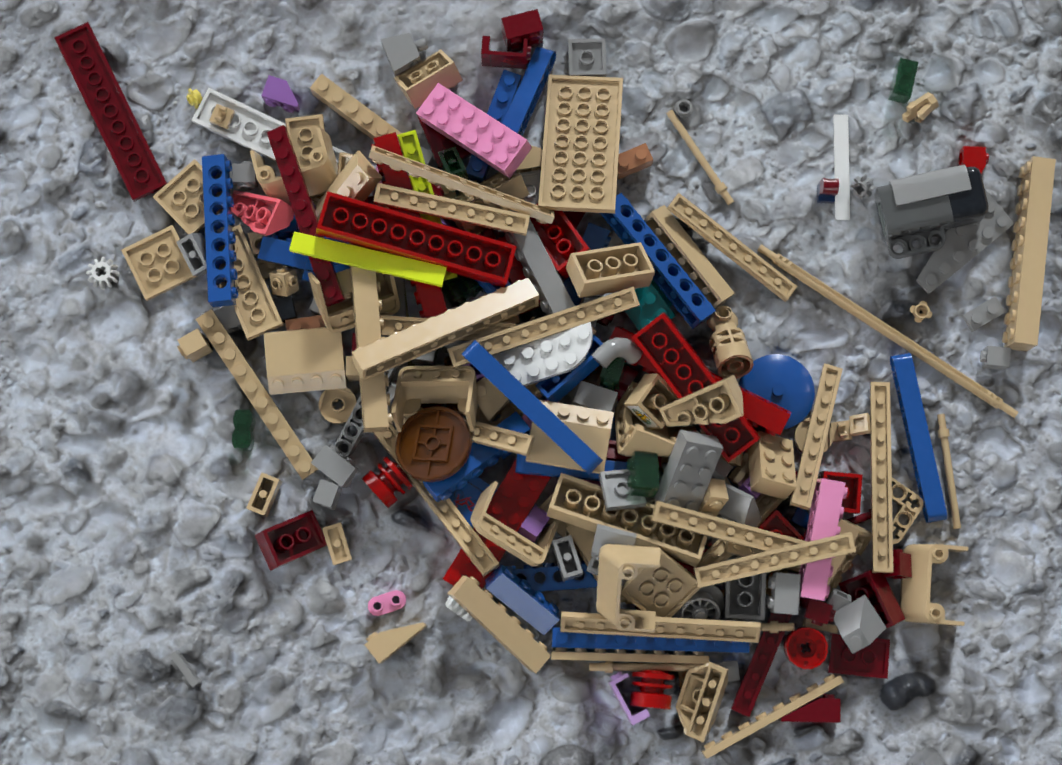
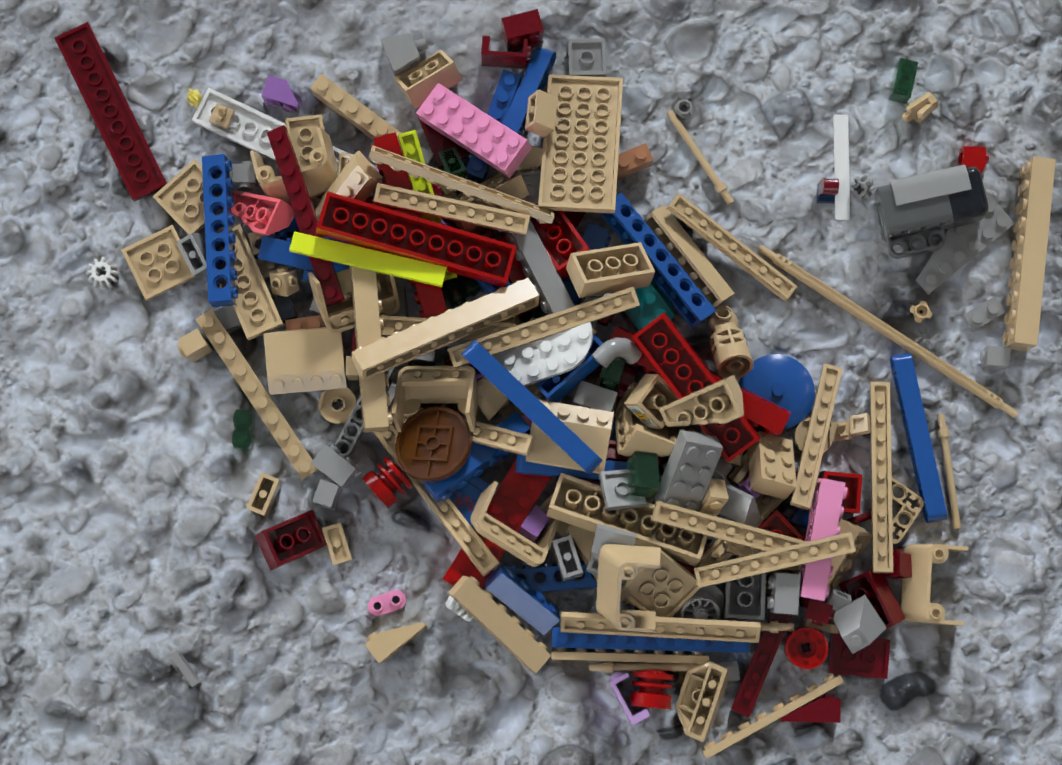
none -> tan brick [525,89,558,137]

